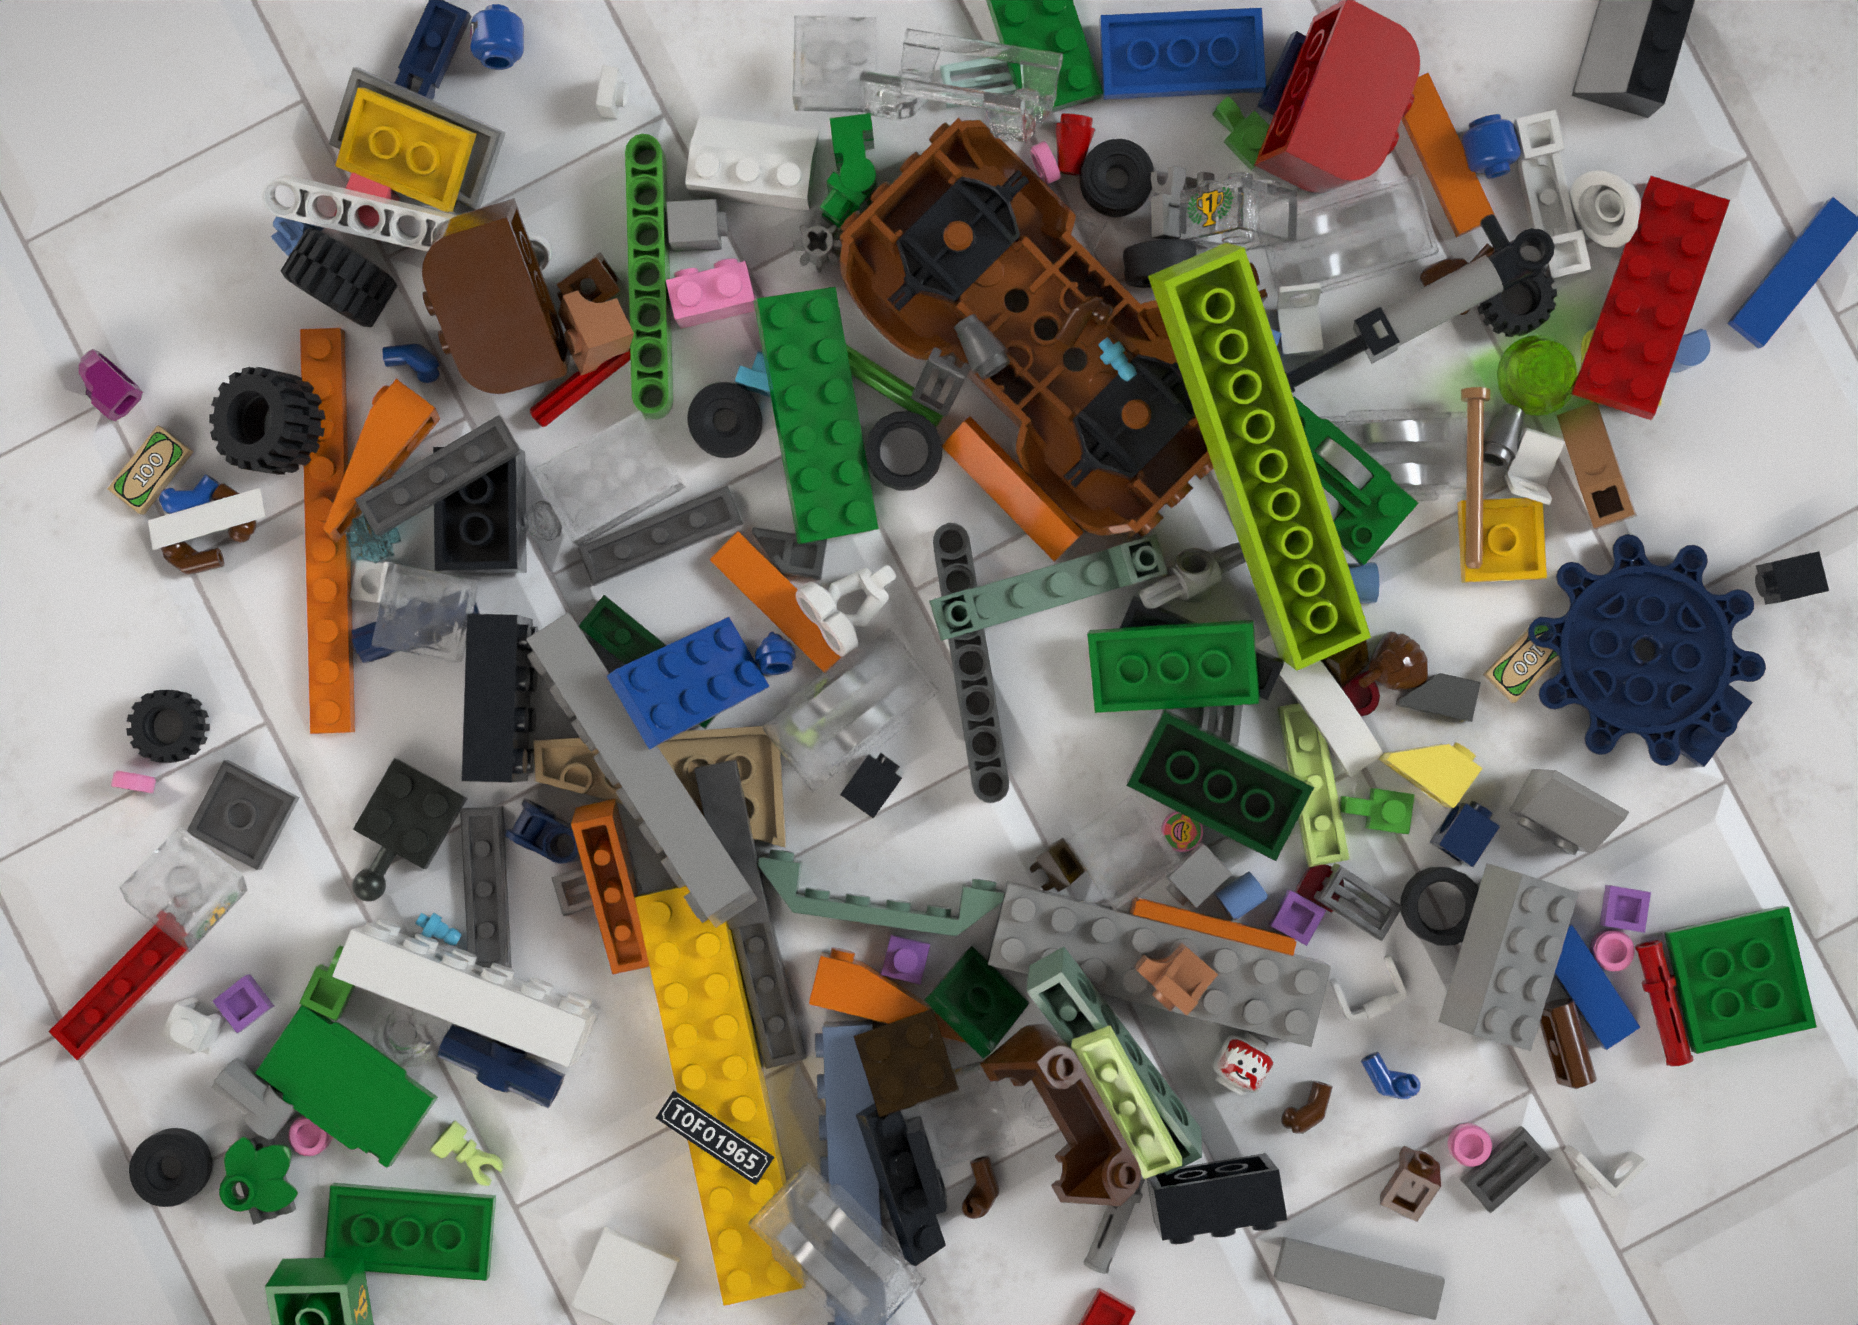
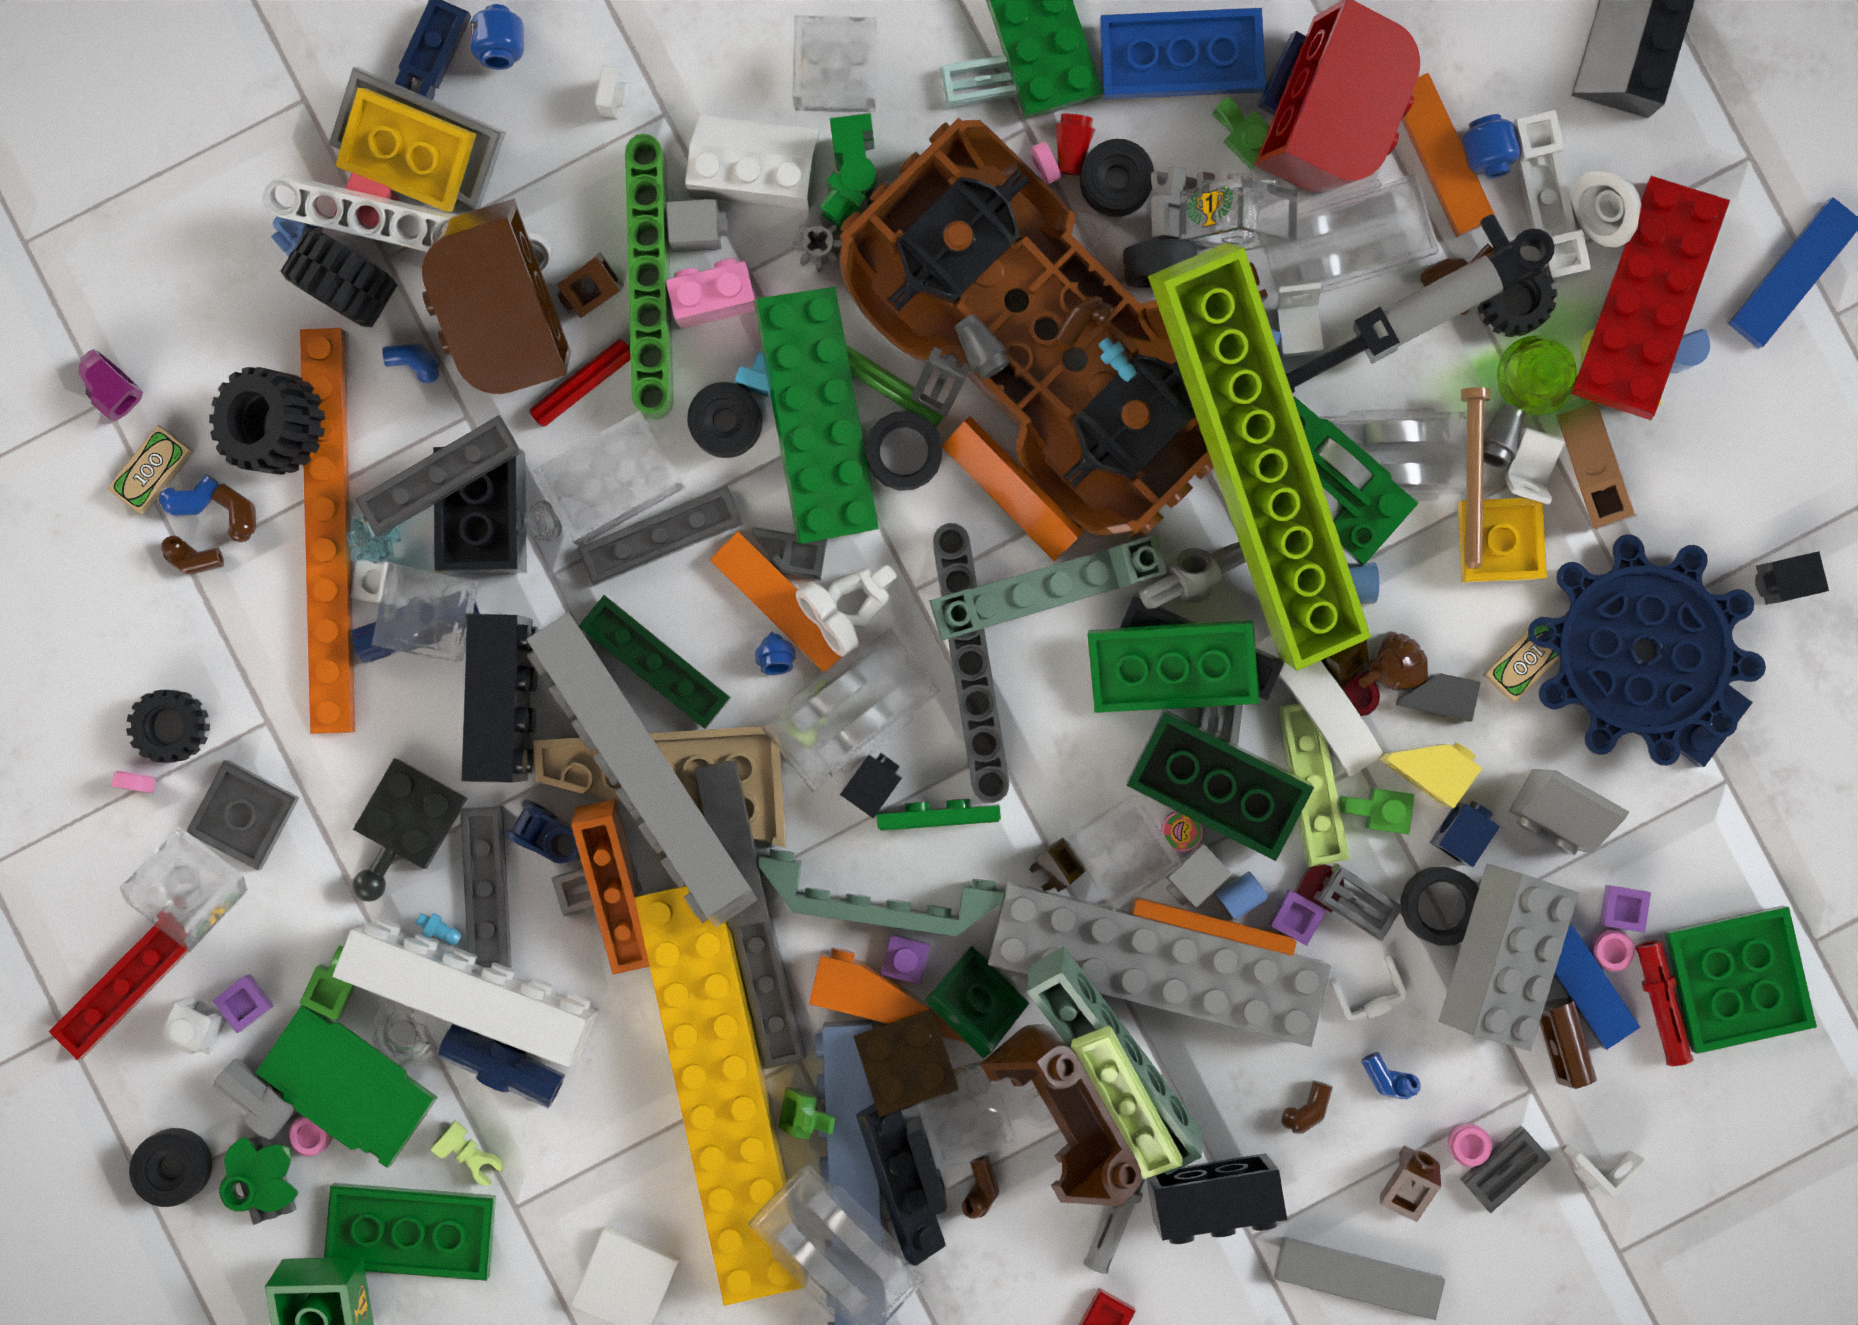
white sticker [148,488,266,550] -> none
orange slope [323,379,440,543] -> none
nougat brick [558,290,634,375] -> none
blue plate [607,617,770,750] -> none
black sticker [656,1090,774,1185] -> none
clear piece [859,28,1063,143] -> none
nougat brick [1133,943,1218,1016] -> none
white head [1213,1031,1274,1096] -> none
none -> bright green plate [778,1087,835,1139]
none -> green plate [877,799,1001,831]

